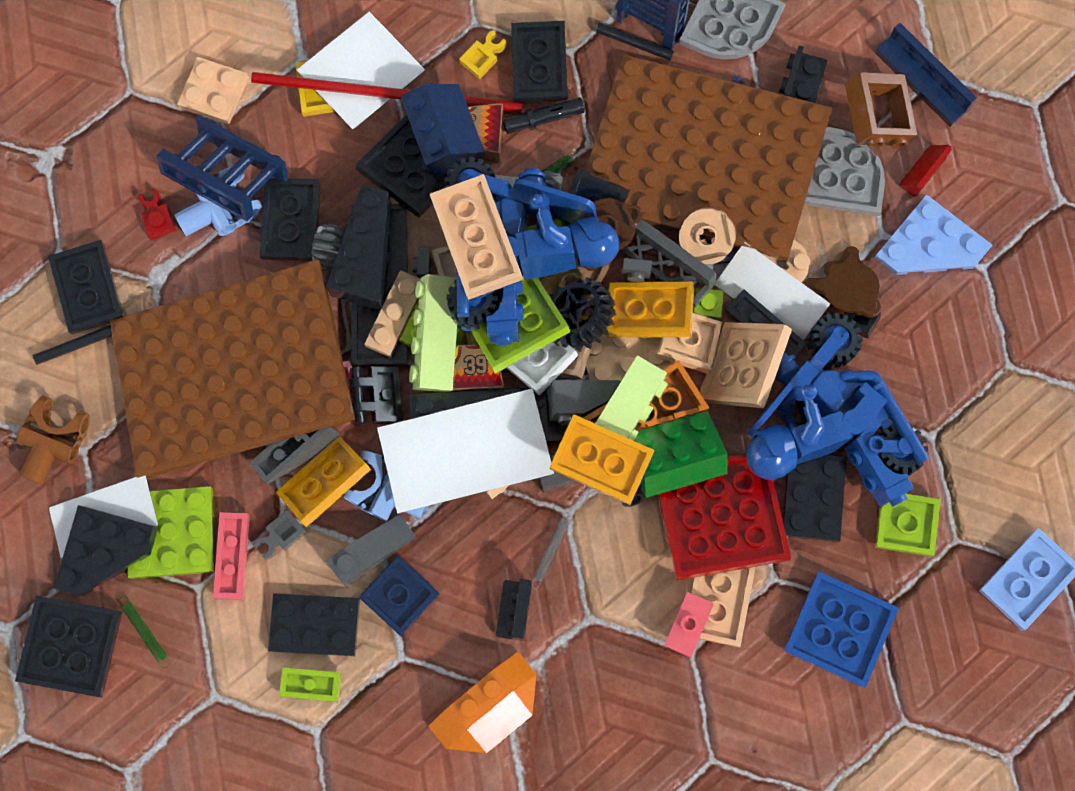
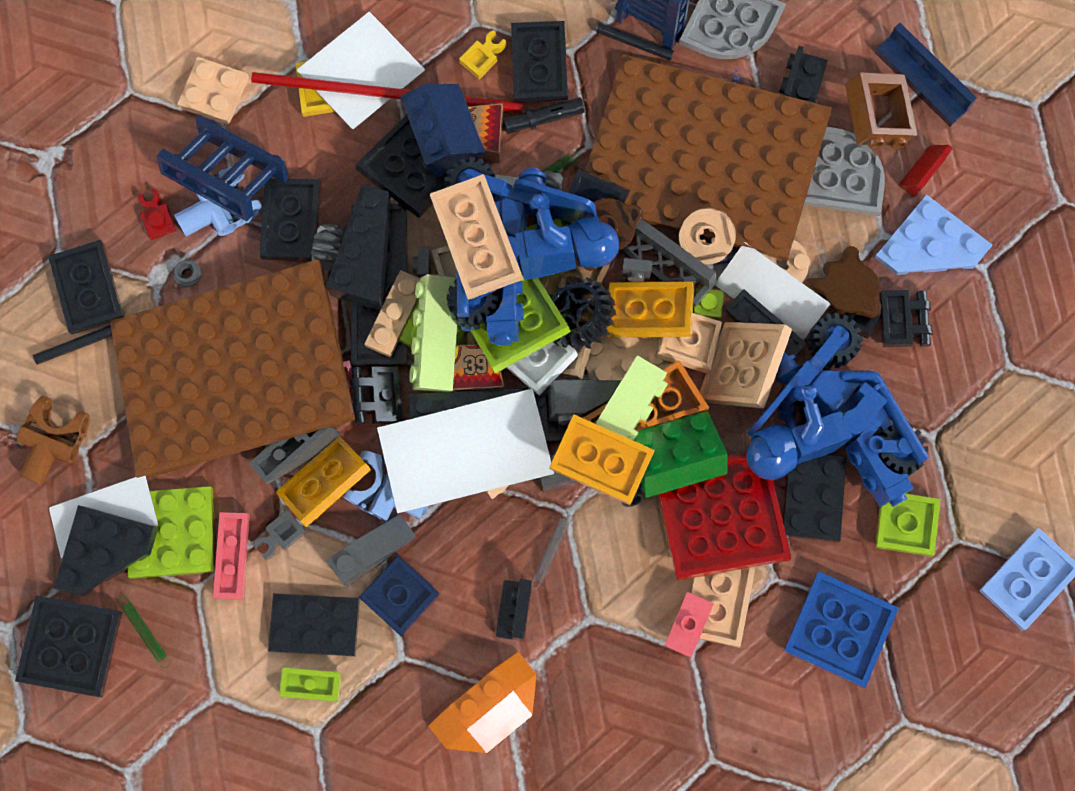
none -> dark grey plate [173,260,201,287]
none -> black plate [879,290,933,347]

